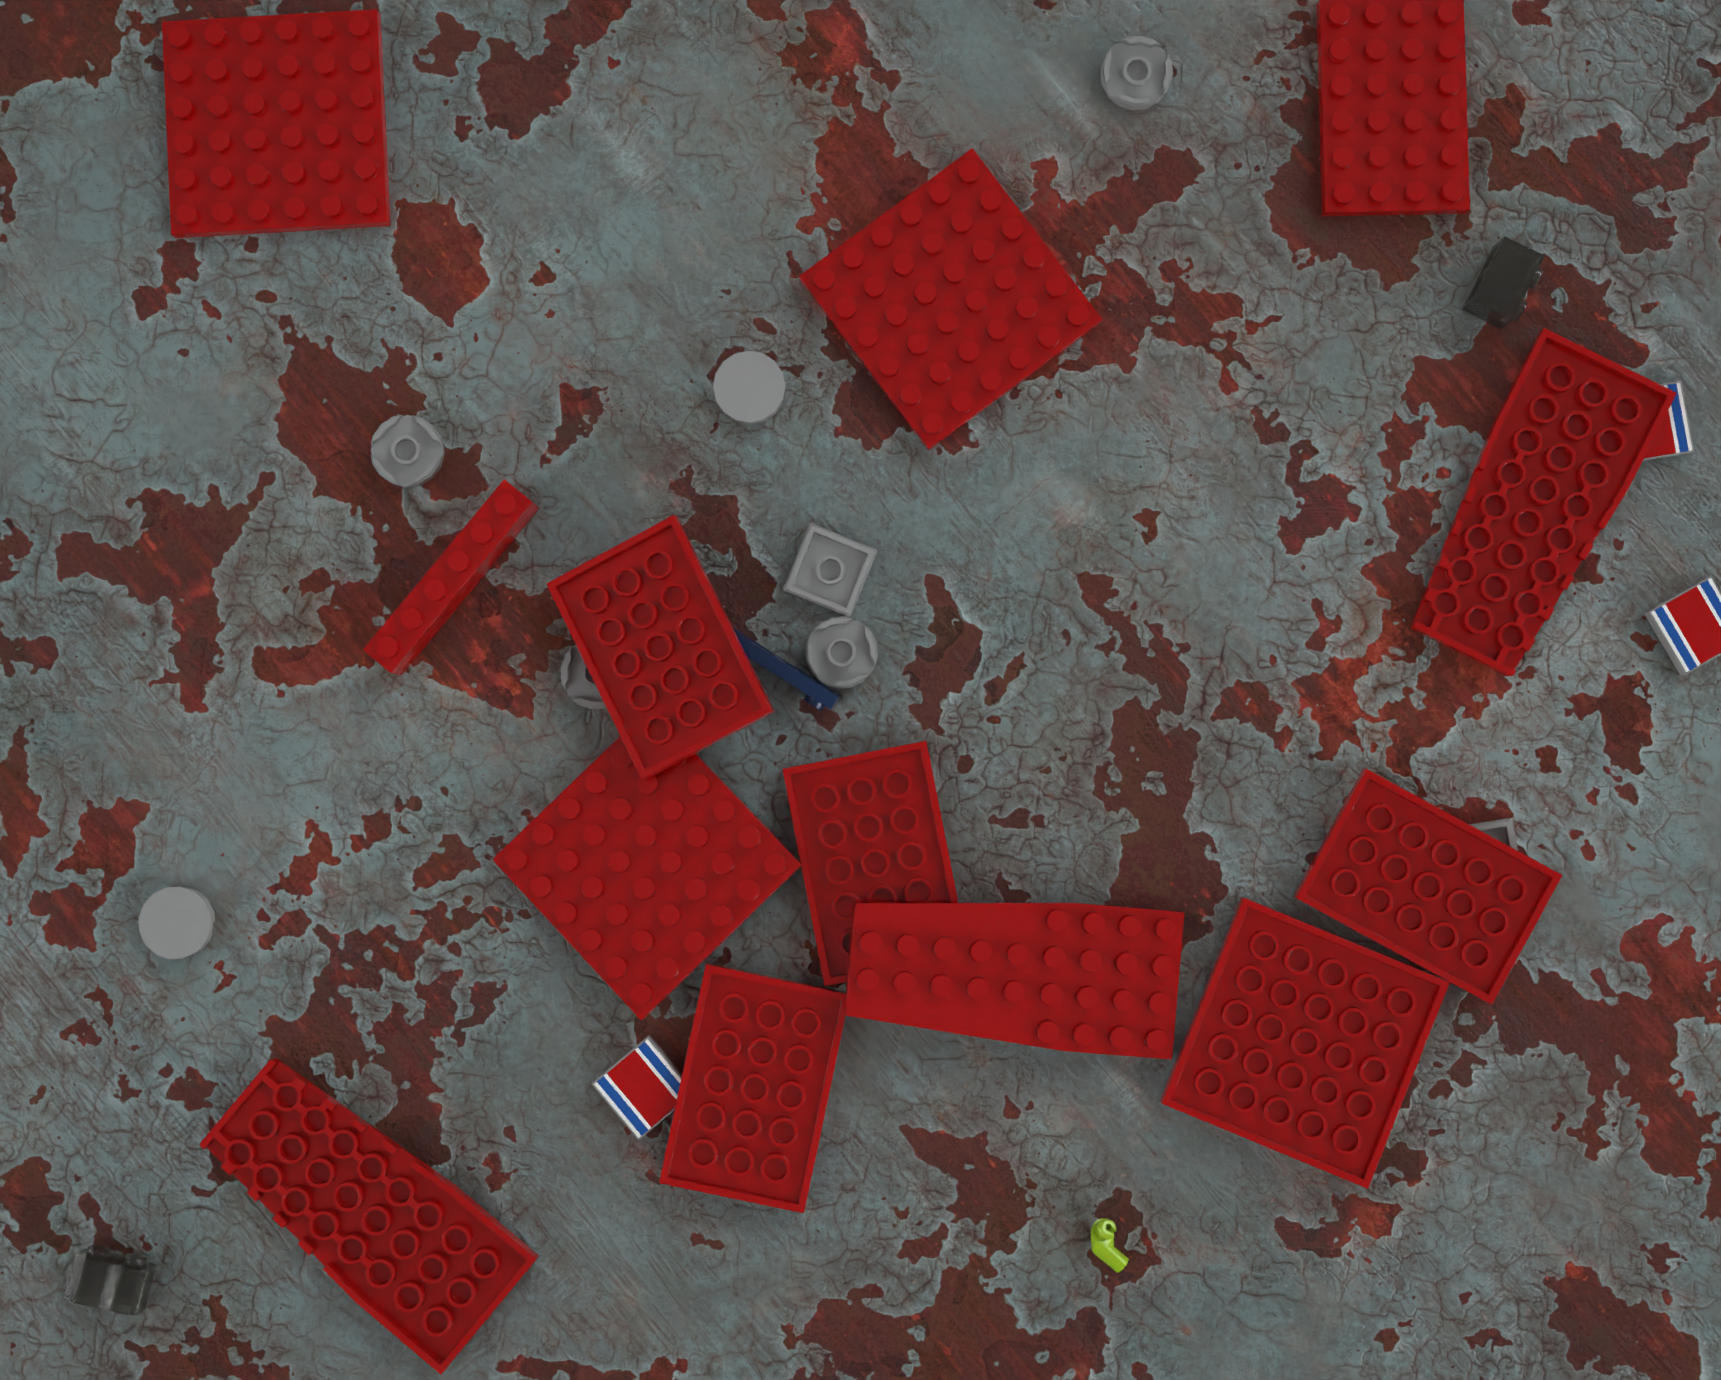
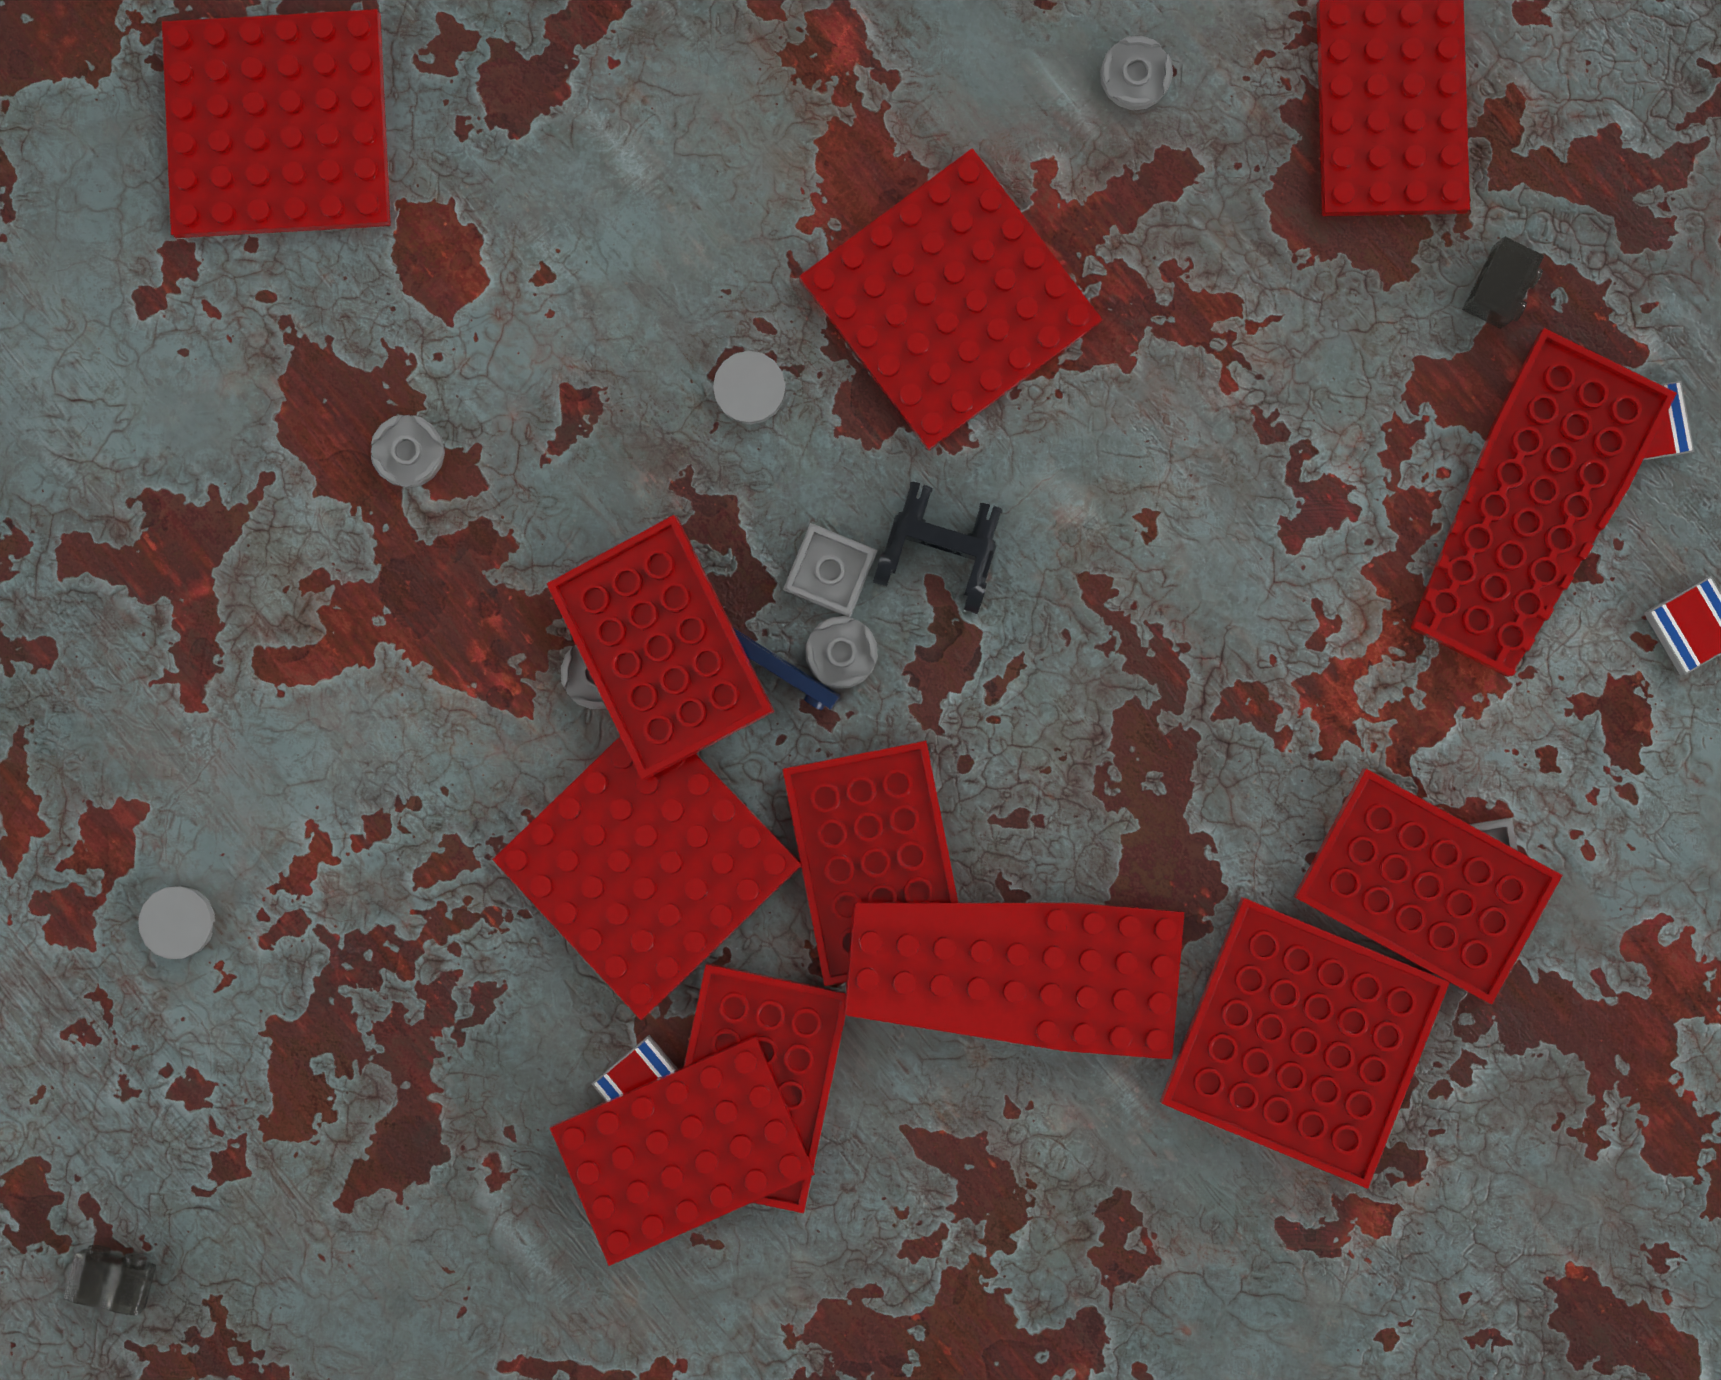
red wing [200,1058,539,1375] -> none
red brick [363,479,540,675] -> none
lime arm [1091,1218,1129,1273] -> none
none -> red plate [550,1035,815,1266]
none -> black connector [873,482,1003,614]

